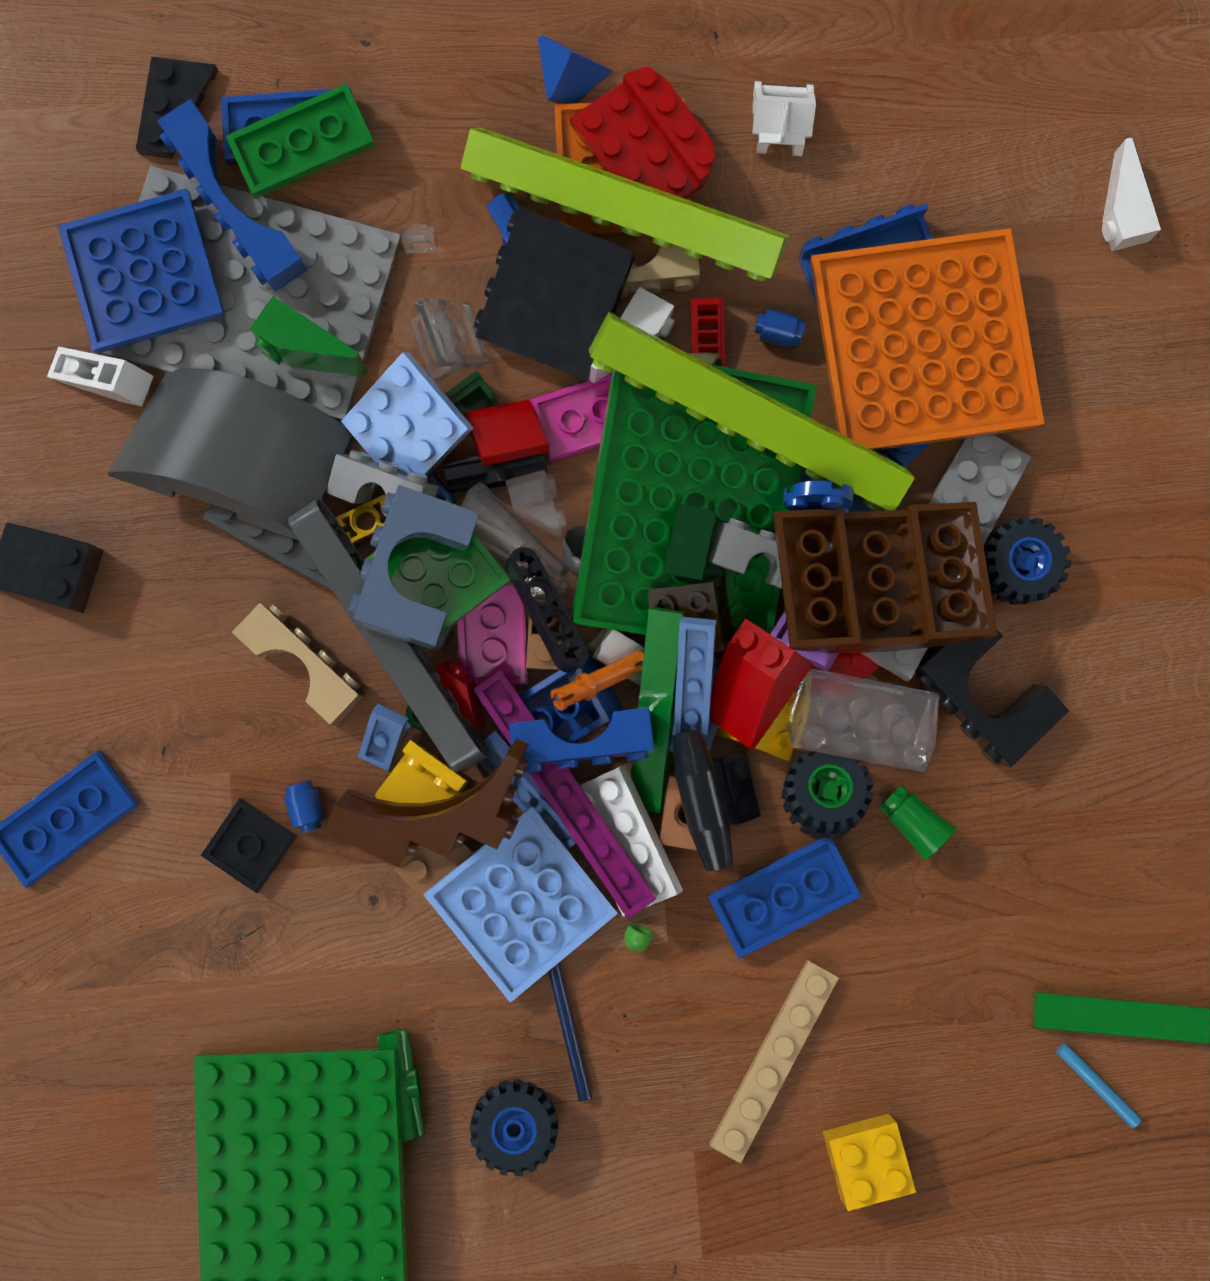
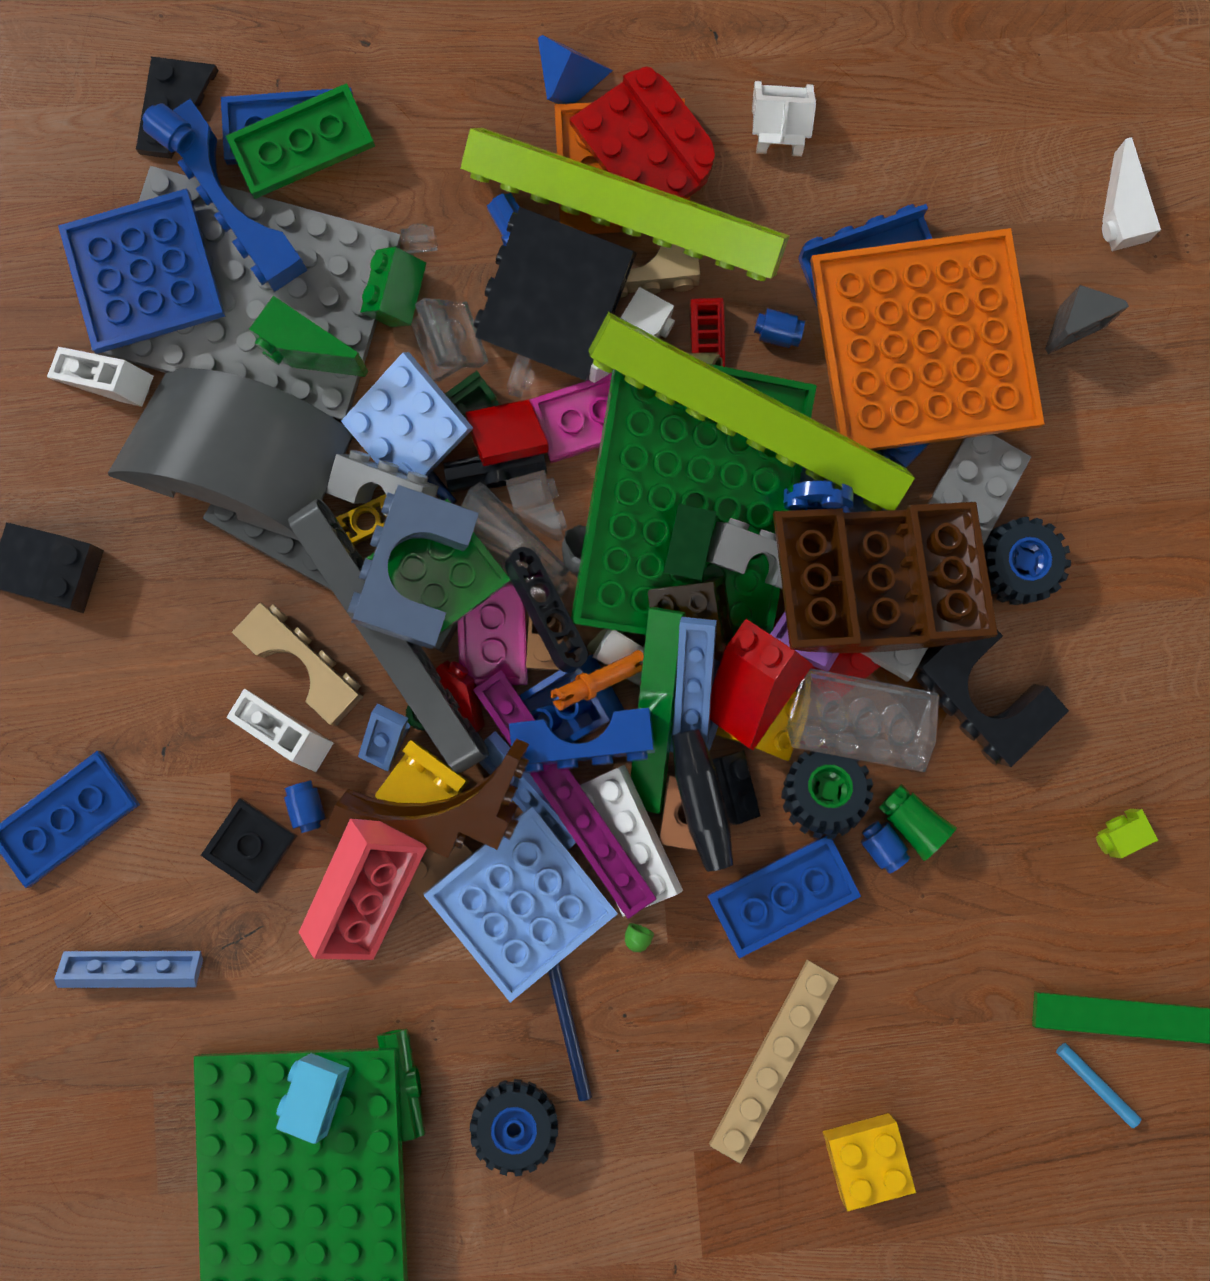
none -> medium blue plate [54,951,203,988]
none -> blue brick [142,103,196,154]
none -> white slope [226,689,334,772]
none -> medium azure brick [276,1053,349,1144]
none -> coral slope [298,819,427,960]
none -> green brick [360,246,426,327]
none -> clear plate [507,355,535,398]
none -> blue brick [860,821,911,874]
none -> dark grey slope [1045,285,1129,354]
none -> lime brick [1096,809,1158,858]

